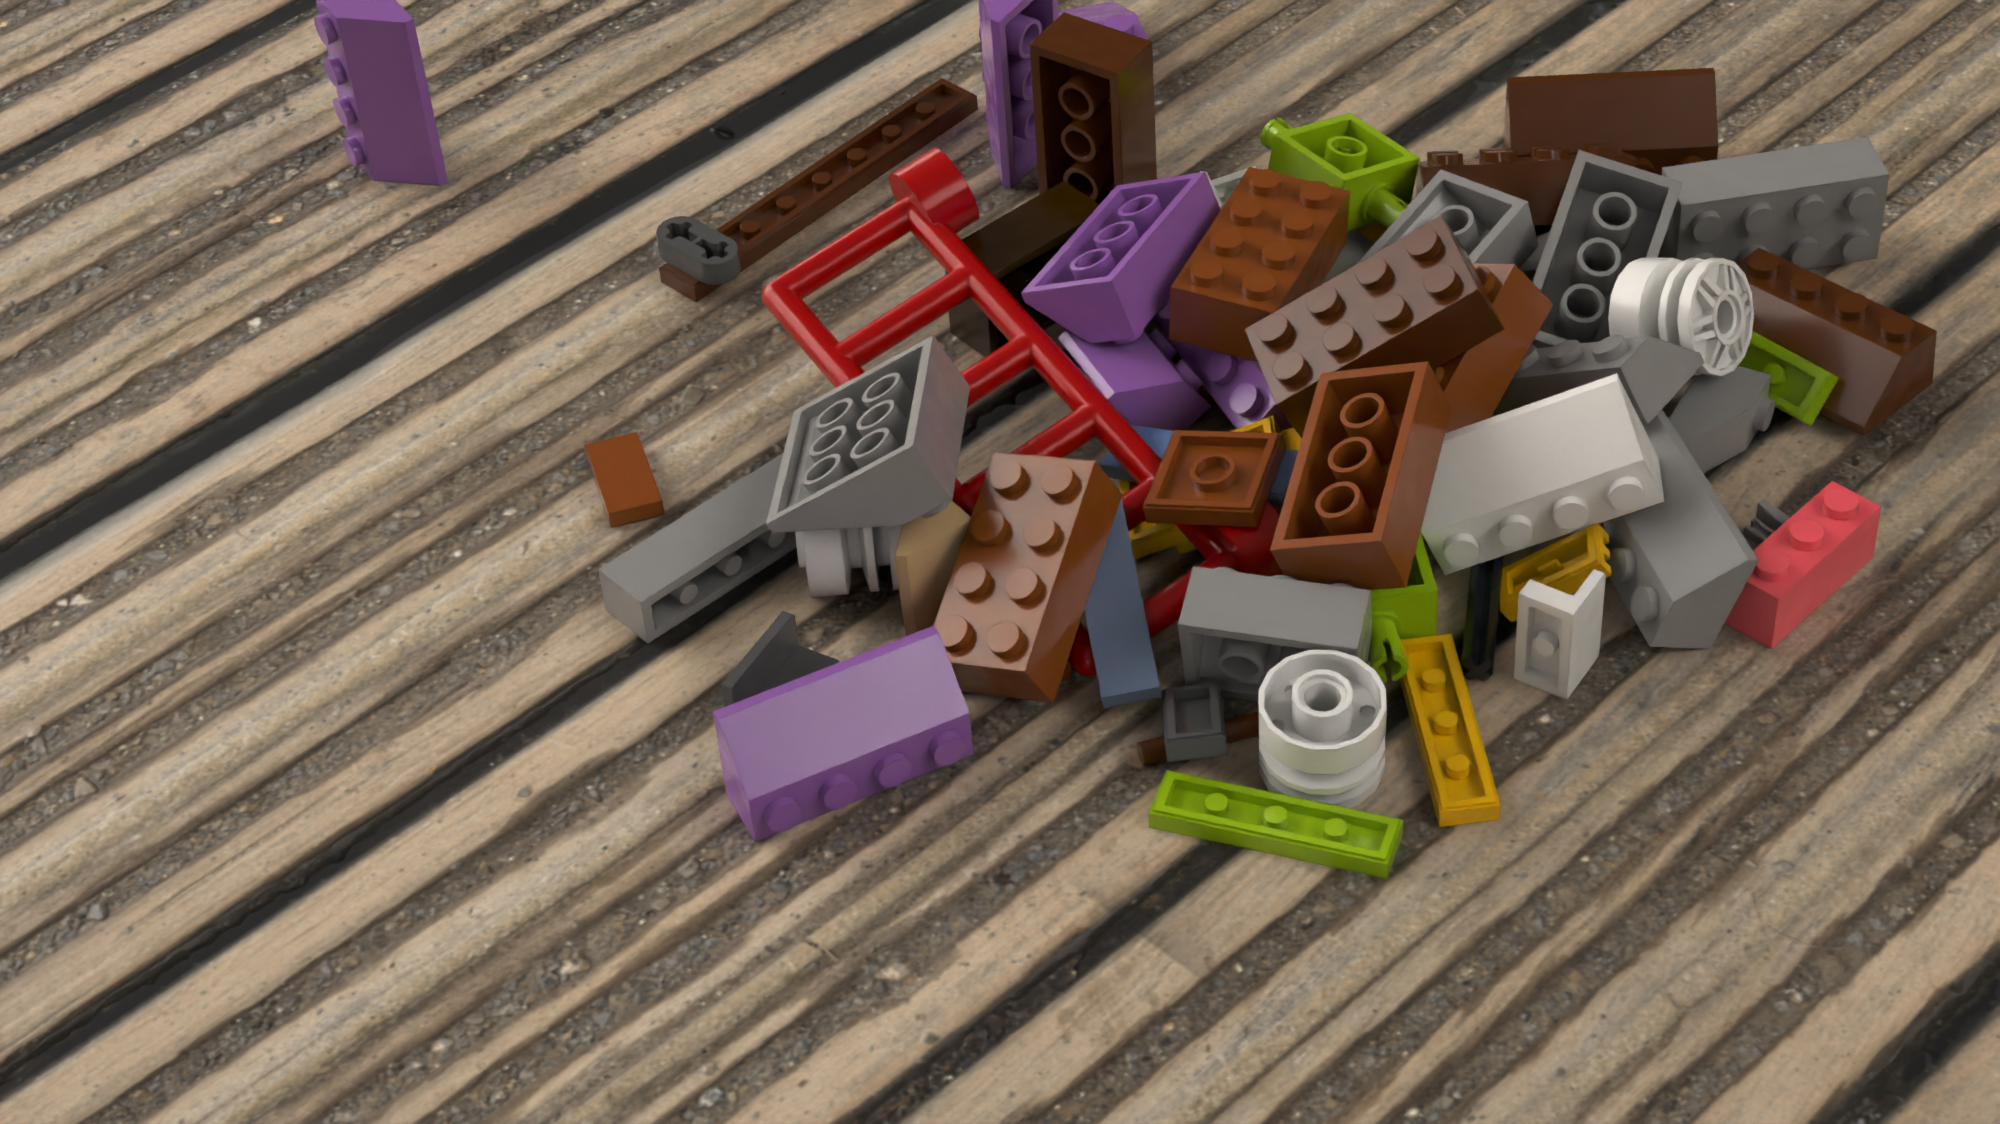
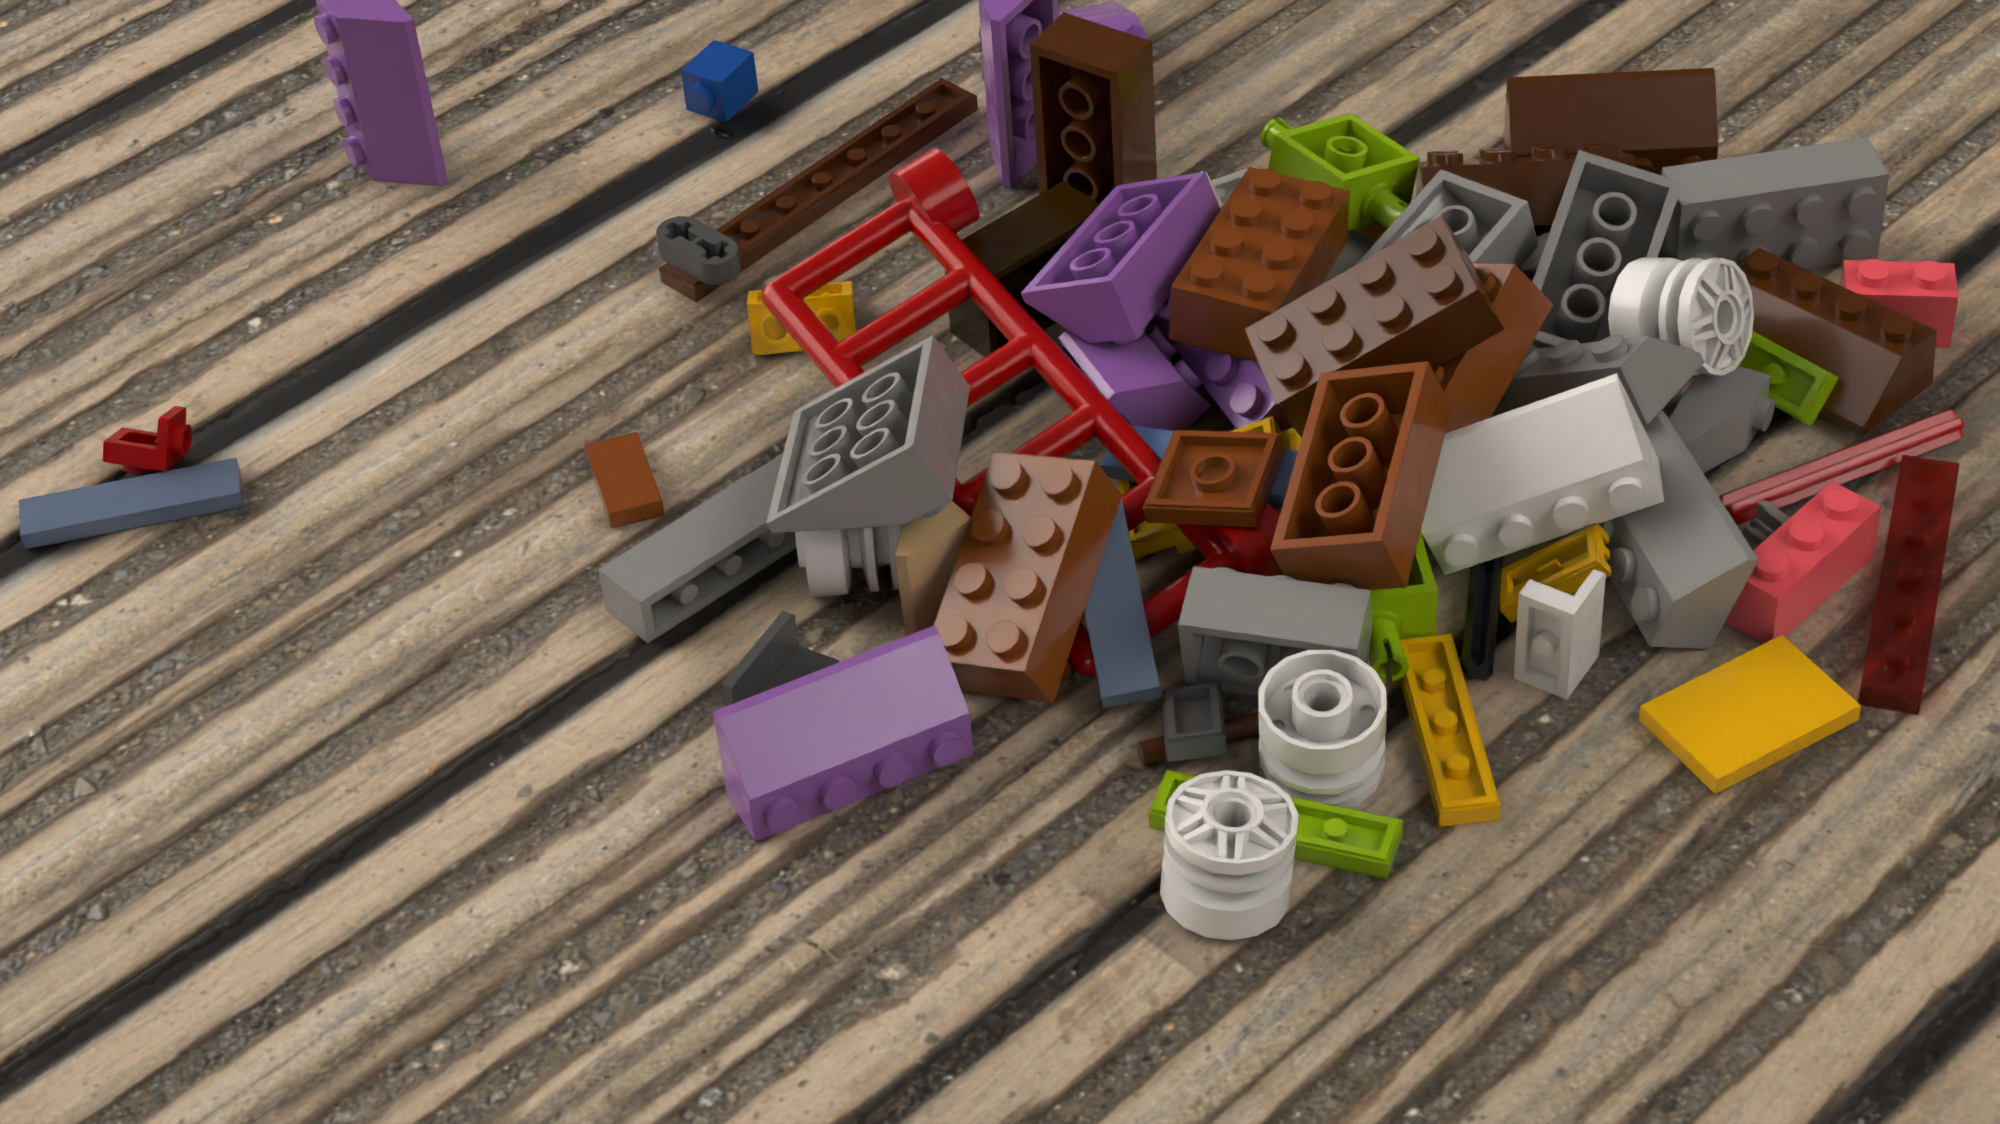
none -> sand blue tile [19,458,244,549]
none -> red bracket [103,406,192,474]
none -> blue brick [681,40,759,123]
none -> yellow bracket [747,281,856,355]
none -> white wheel [1160,770,1299,940]
none -> yellow tile [1639,635,1861,794]
none -> axle [1719,409,1964,525]
none -> coral brick [1840,259,1958,348]
none -> clear red tile [1858,455,1960,715]

